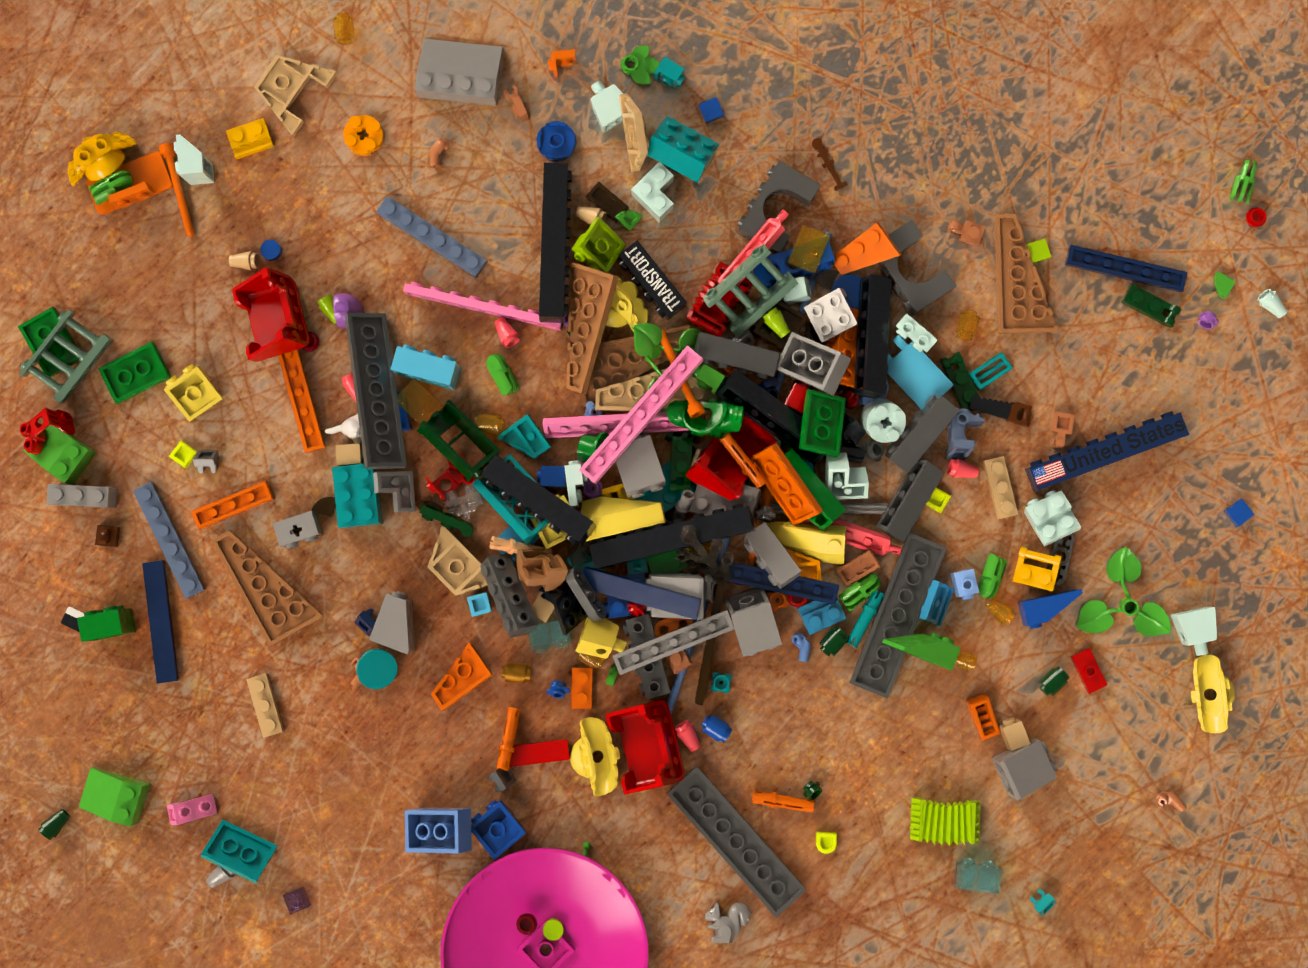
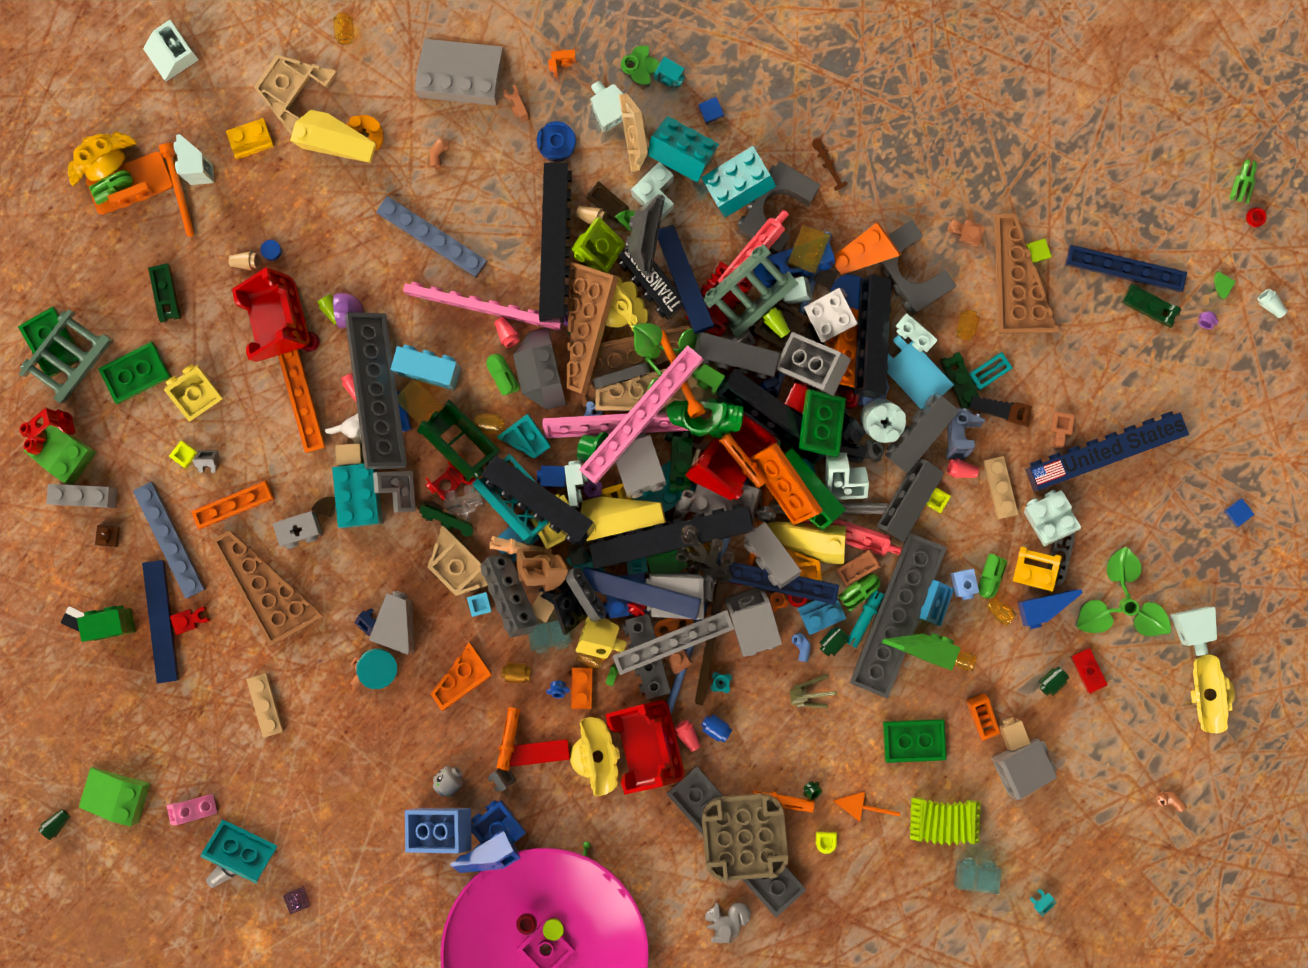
none -> light aqua slope [143,20,199,81]
none -> dark green plate [148,263,181,323]
none -> red plate [170,607,210,635]
none -> light yellow wedge [290,110,376,163]
none -> light grey head [433,766,463,797]
none -> slope [451,831,521,873]
none -> dark grey wedge [513,328,566,410]
none -> dark grey beam [593,363,652,390]
none -> dark grey wedge [626,194,665,278]
none -> dark blue tile [658,224,714,334]
none -> brick [701,146,777,218]
none -> dark tan tile [702,793,788,883]
none -> olive plant [789,674,837,708]
none -> orange piece [833,792,901,822]
none -> green tile [883,719,947,763]

